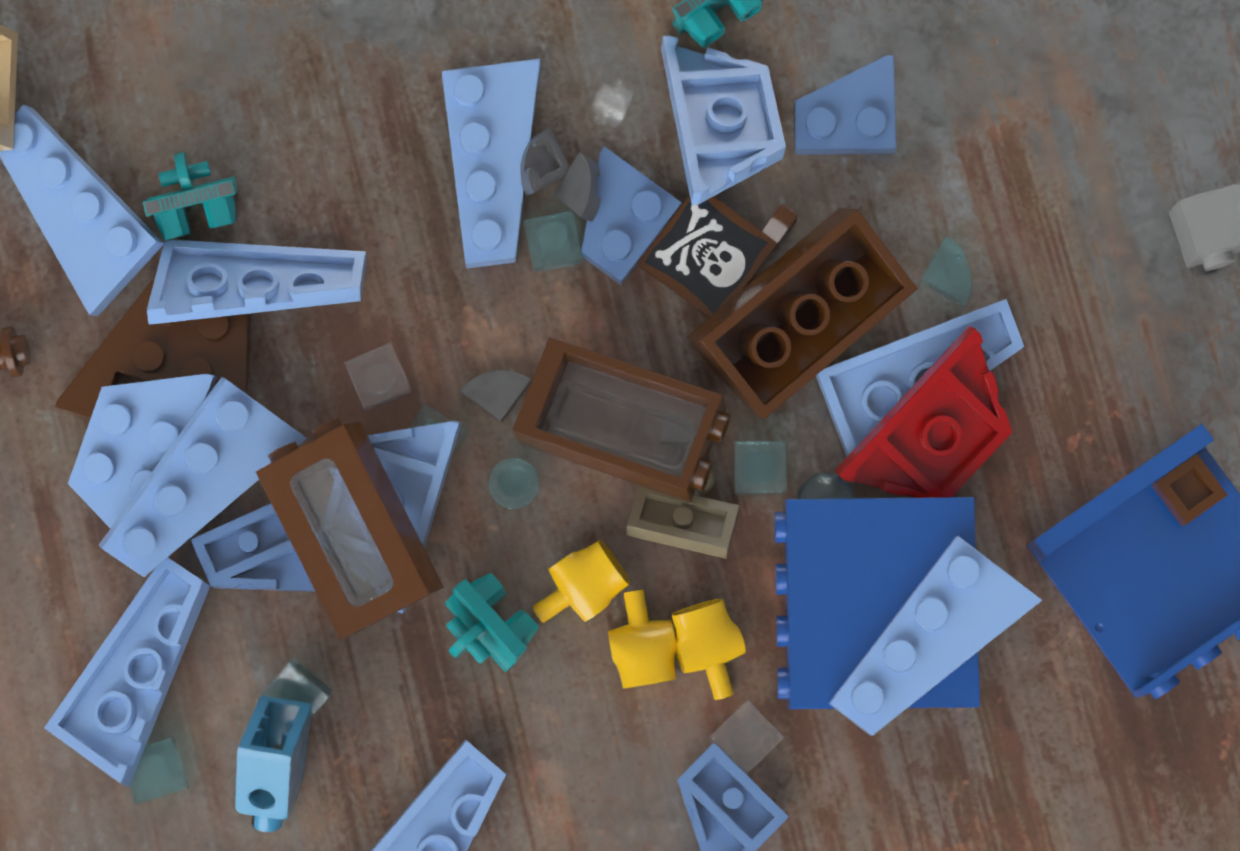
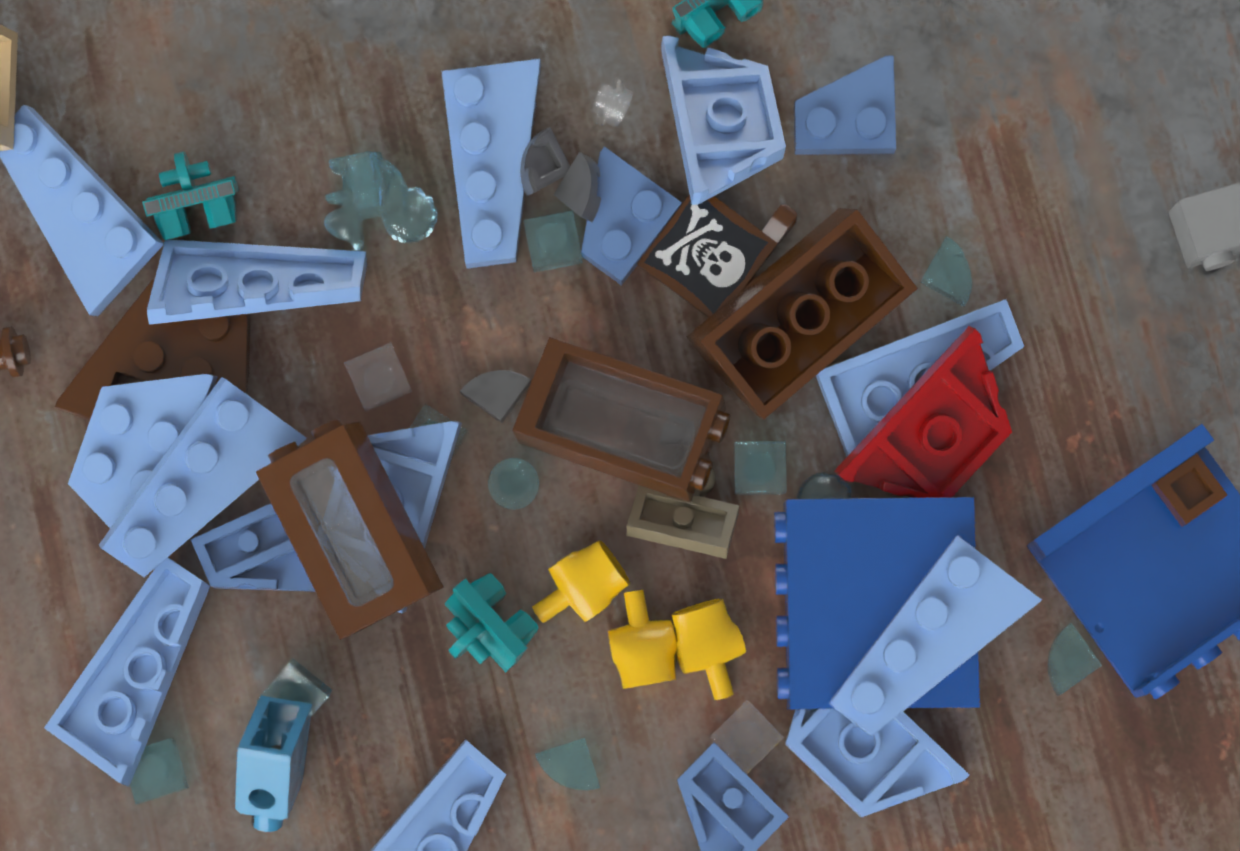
none -> clear light blue animal [324,151,438,251]
none -> clear light blue tile [535,738,601,791]
none -> light blue wing [785,709,969,817]
none -> clear light blue tile [1047,623,1102,696]

